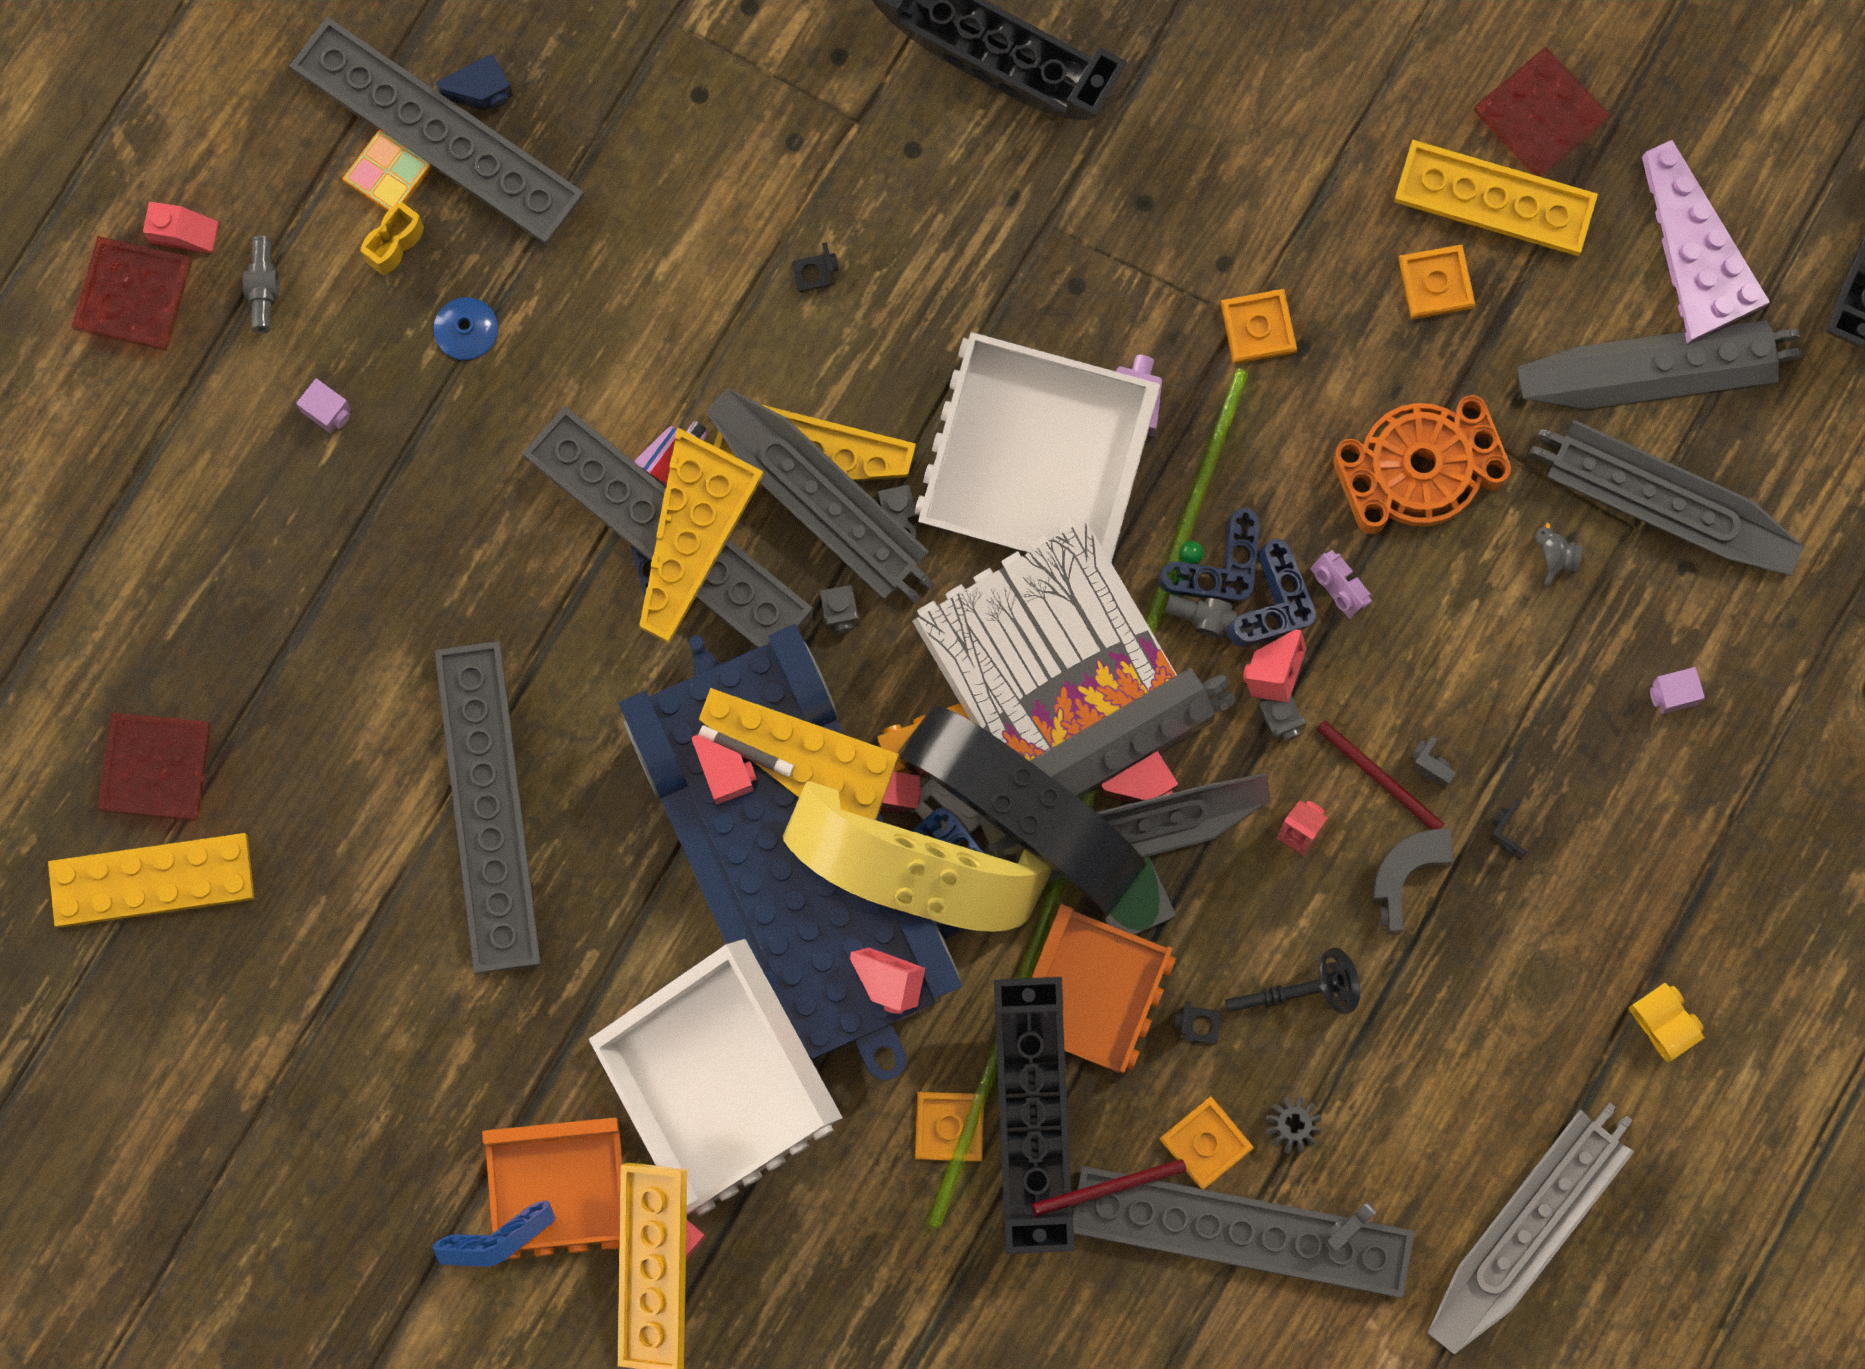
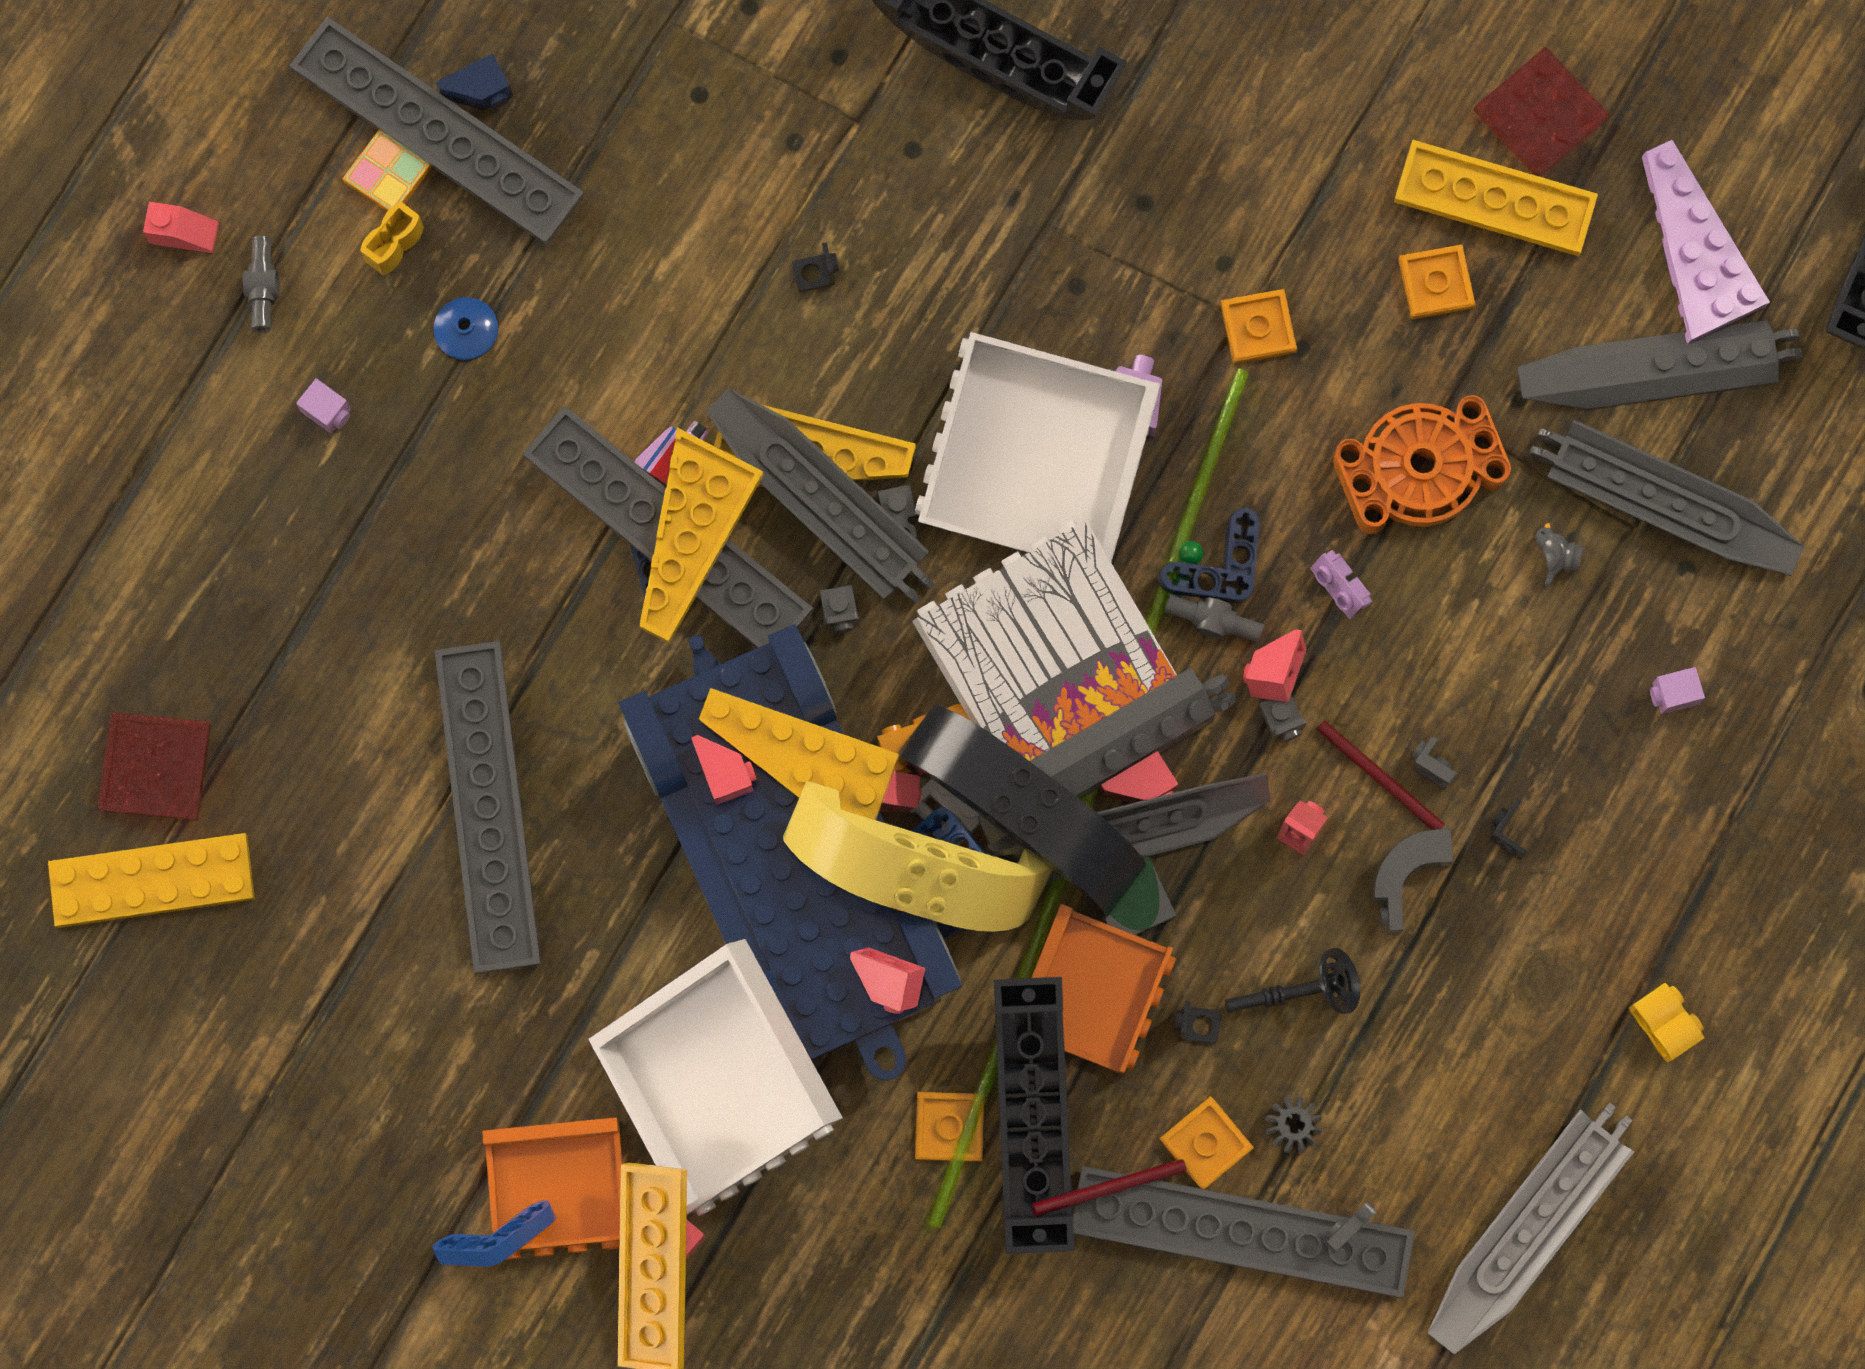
clear red plate [72,236,193,351] -> none
dark grey bar [698,725,795,777] -> none
dark blue beam [1227,539,1316,647] -> none

